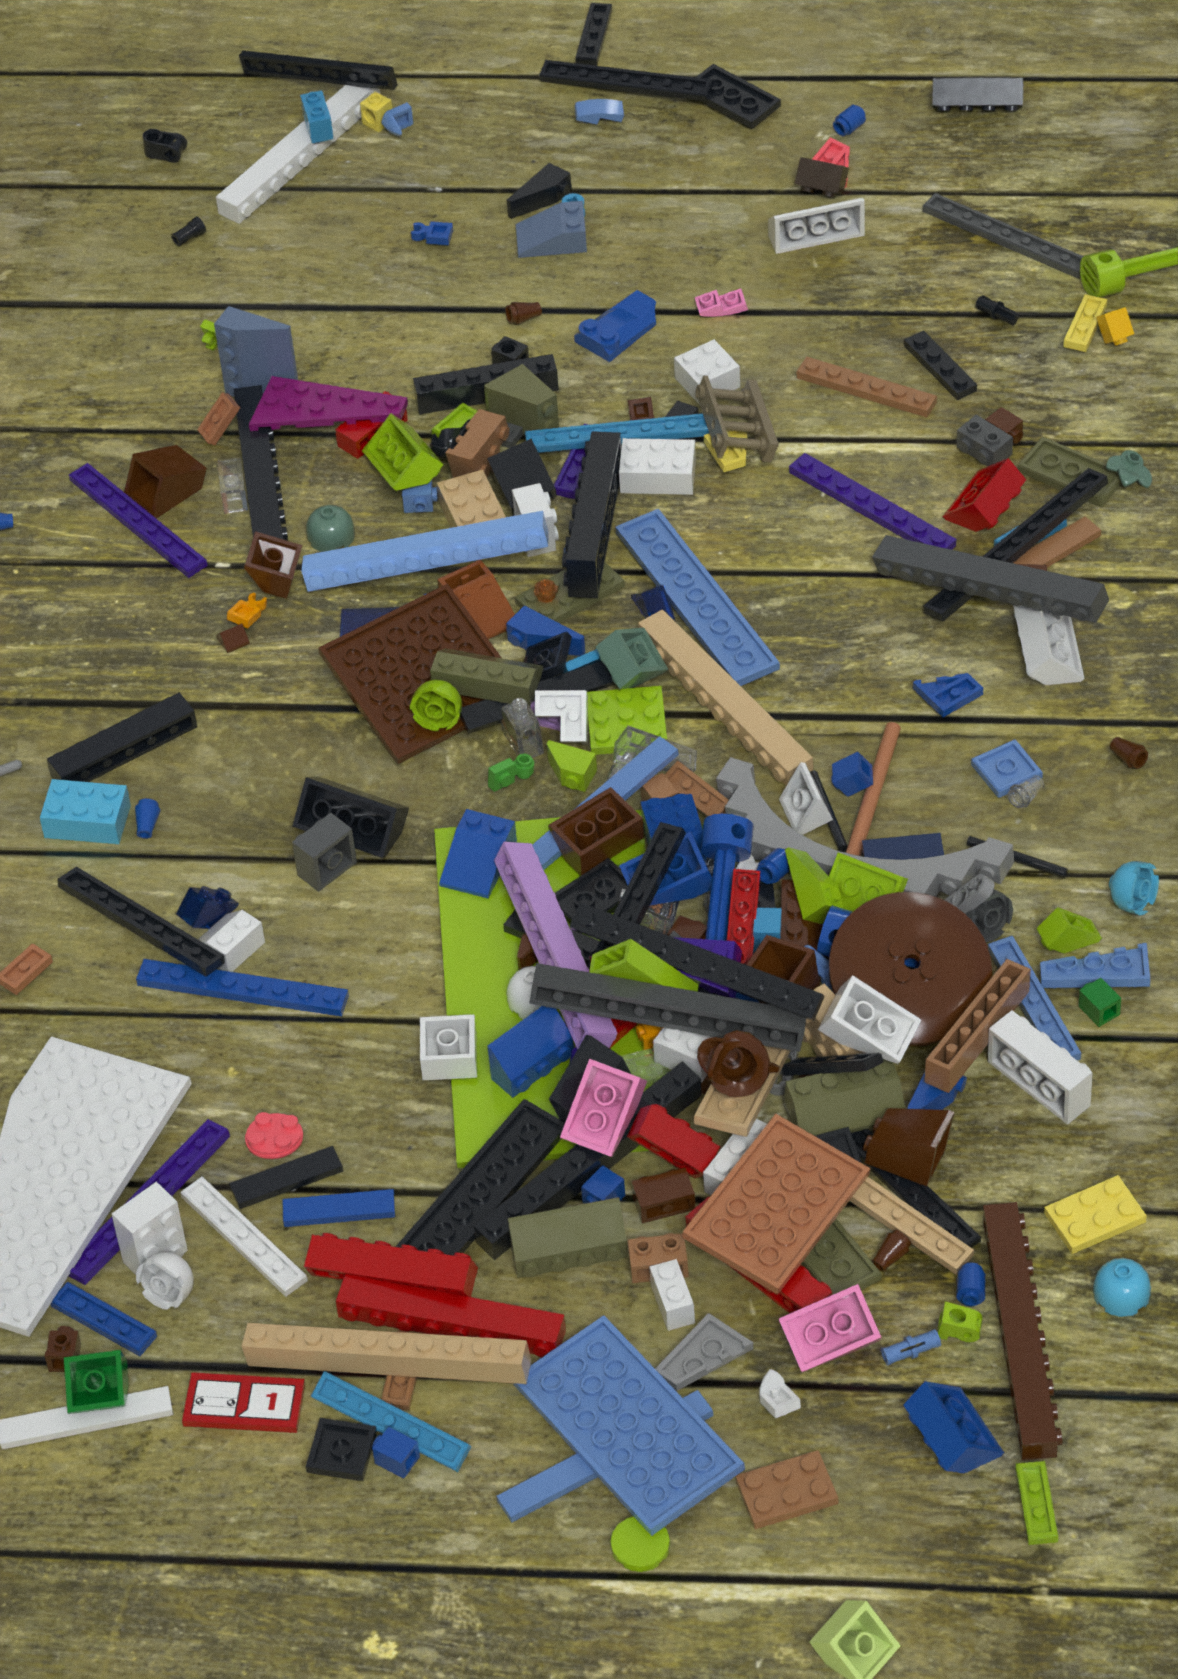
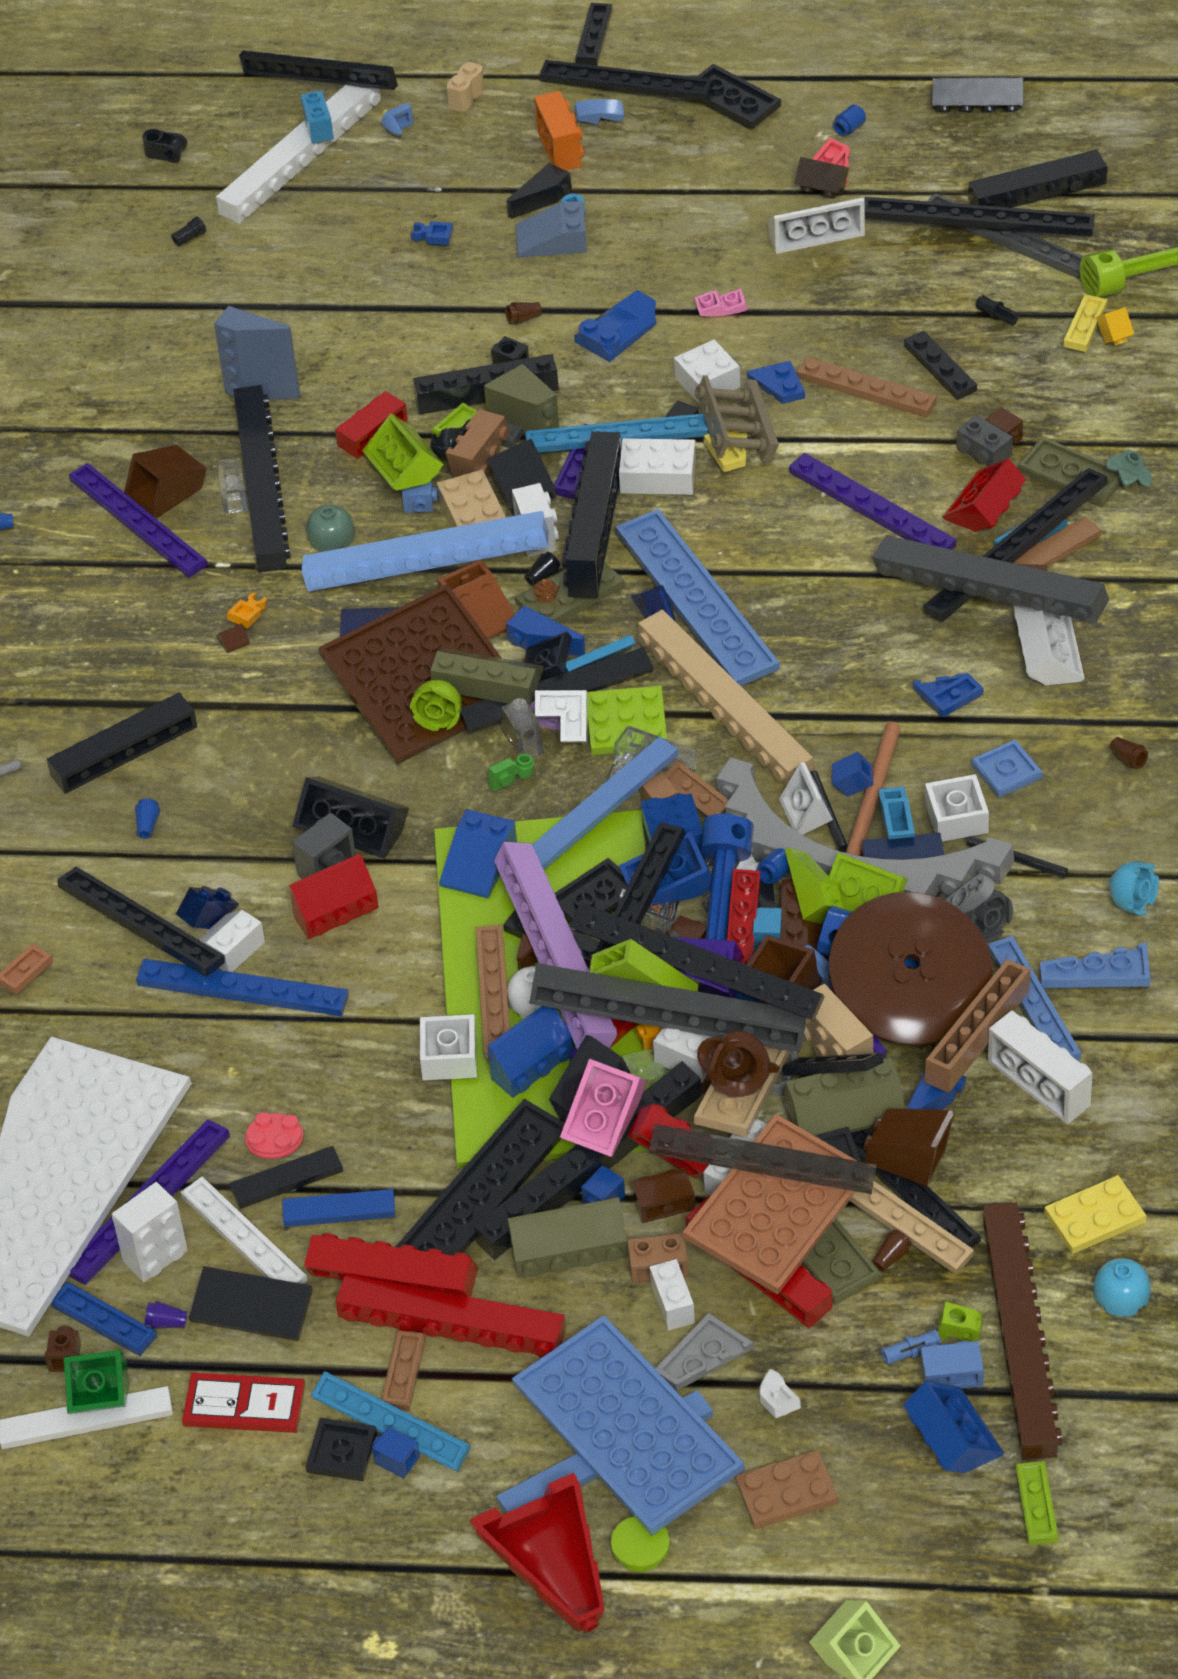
medium azure brick [40,779,131,844] -> none
white cylinder [136,1252,194,1310] -> none
nougat plate [197,392,240,445] -> none
lime tile [200,319,217,351] -> none
tan brick [241,1323,531,1384] -> none
reddish brown slope [244,531,302,599] -> none
magenta wing [249,376,408,431] -> none
light yellow brick [360,91,392,132] -> none
lime slope [547,740,597,792] -> none
reddish brown slope [548,787,644,876] -> none
sand green slope [596,628,669,689] -> none
reddish brown slope [627,397,654,421] -> none
bright pink slope [779,1284,882,1372] -> none
white slope [818,975,921,1064] -> none
blue brick [957,1263,986,1307] -> none
clear cone [1008,775,1044,808] -> none
lime slope [1036,907,1102,954] -> none
green brick [1079,978,1121,1027] -> none
none -> dark purple cone [145,1300,188,1328]
none -> black tile [189,1266,313,1341]
none -> red slope [289,853,379,940]
none -> tan brick [447,62,484,112]
none -> red cone [470,1472,604,1633]
none -> medium nougat plate [476,925,510,1059]
none -> black cone [524,551,560,587]
none -> orange brick [534,91,584,170]
none -> clear smoke plate [649,1124,877,1194]
none -> blue wing [747,361,805,404]
none -> black plate [864,197,1095,236]
none -> dark azure slope [879,786,915,839]
none -> medium blue brick [921,1341,984,1388]
none -> white brick [925,774,989,842]
none -> black brick [968,149,1107,208]

